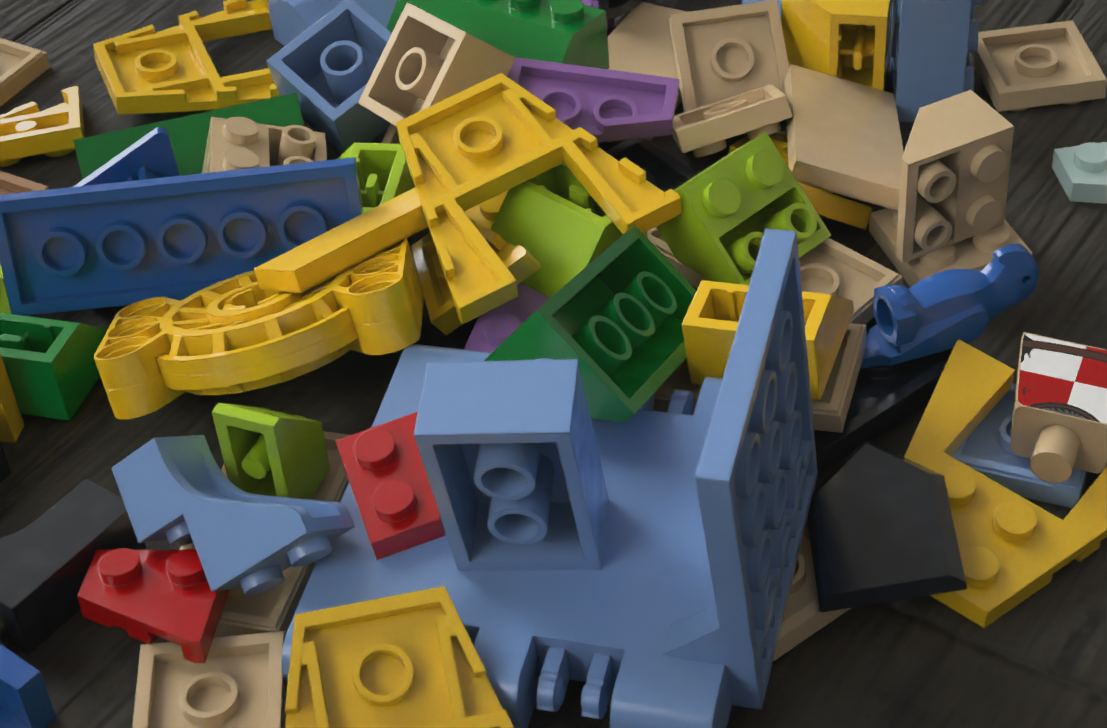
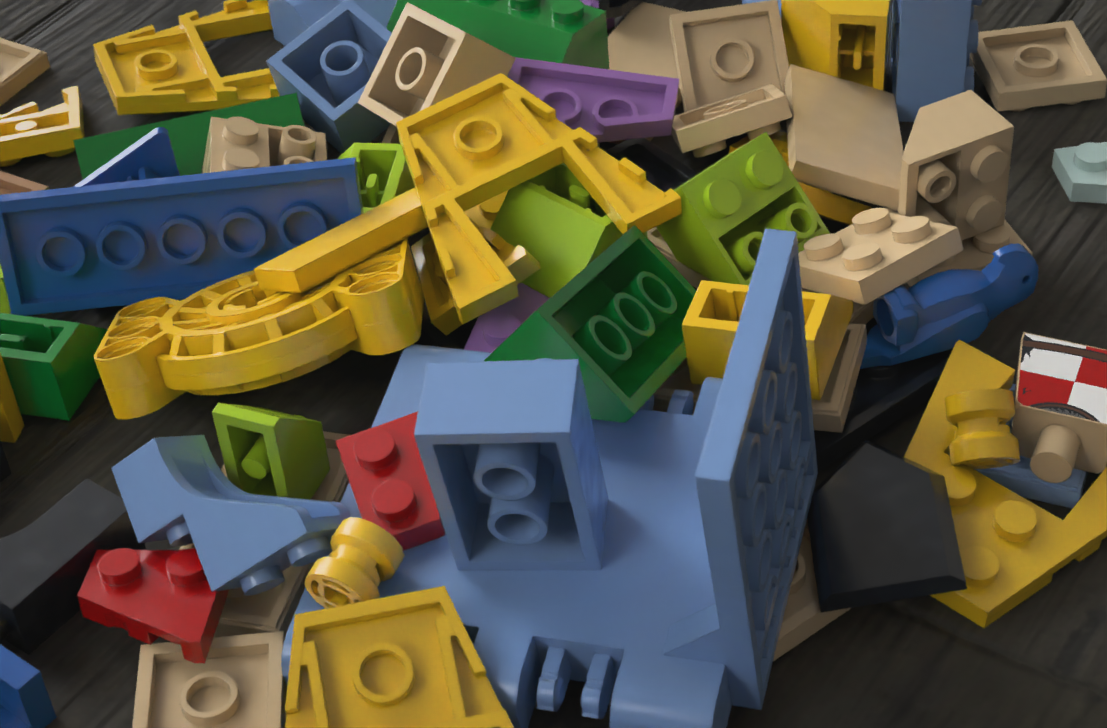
none -> yellow wheel [304,517,405,609]
none -> tan plate [798,208,964,305]
none -> yellow wheel [944,389,1020,469]

